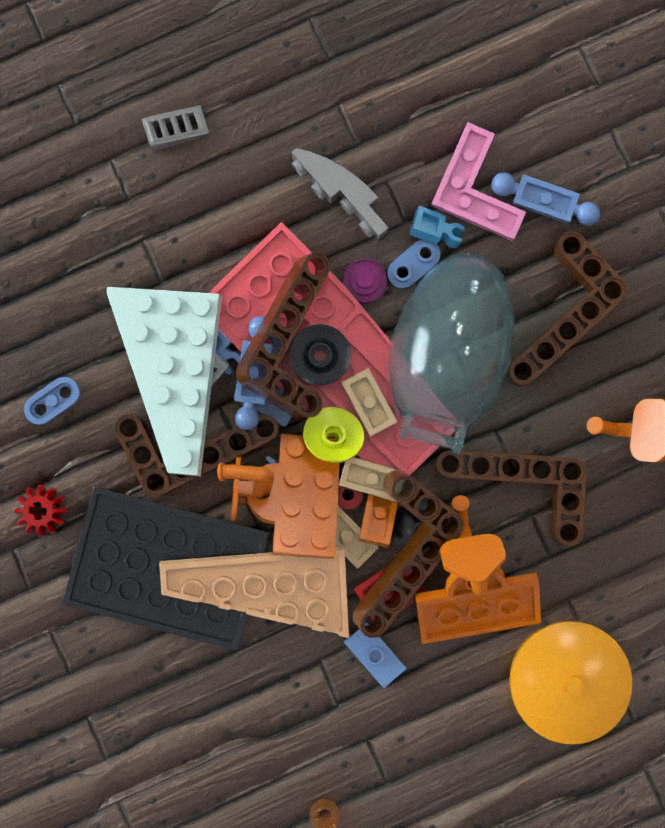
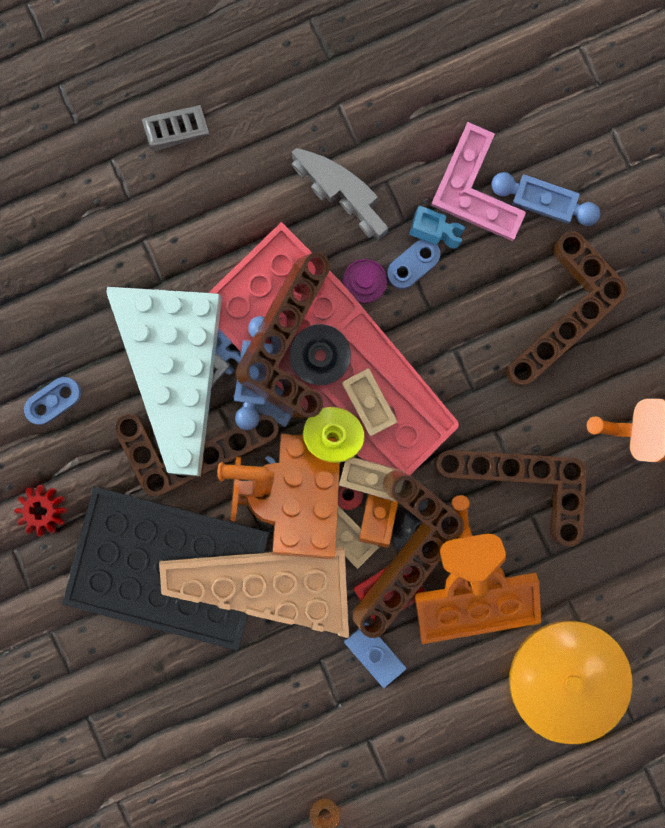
clear light blue windscreen [389,253,514,454] -> none

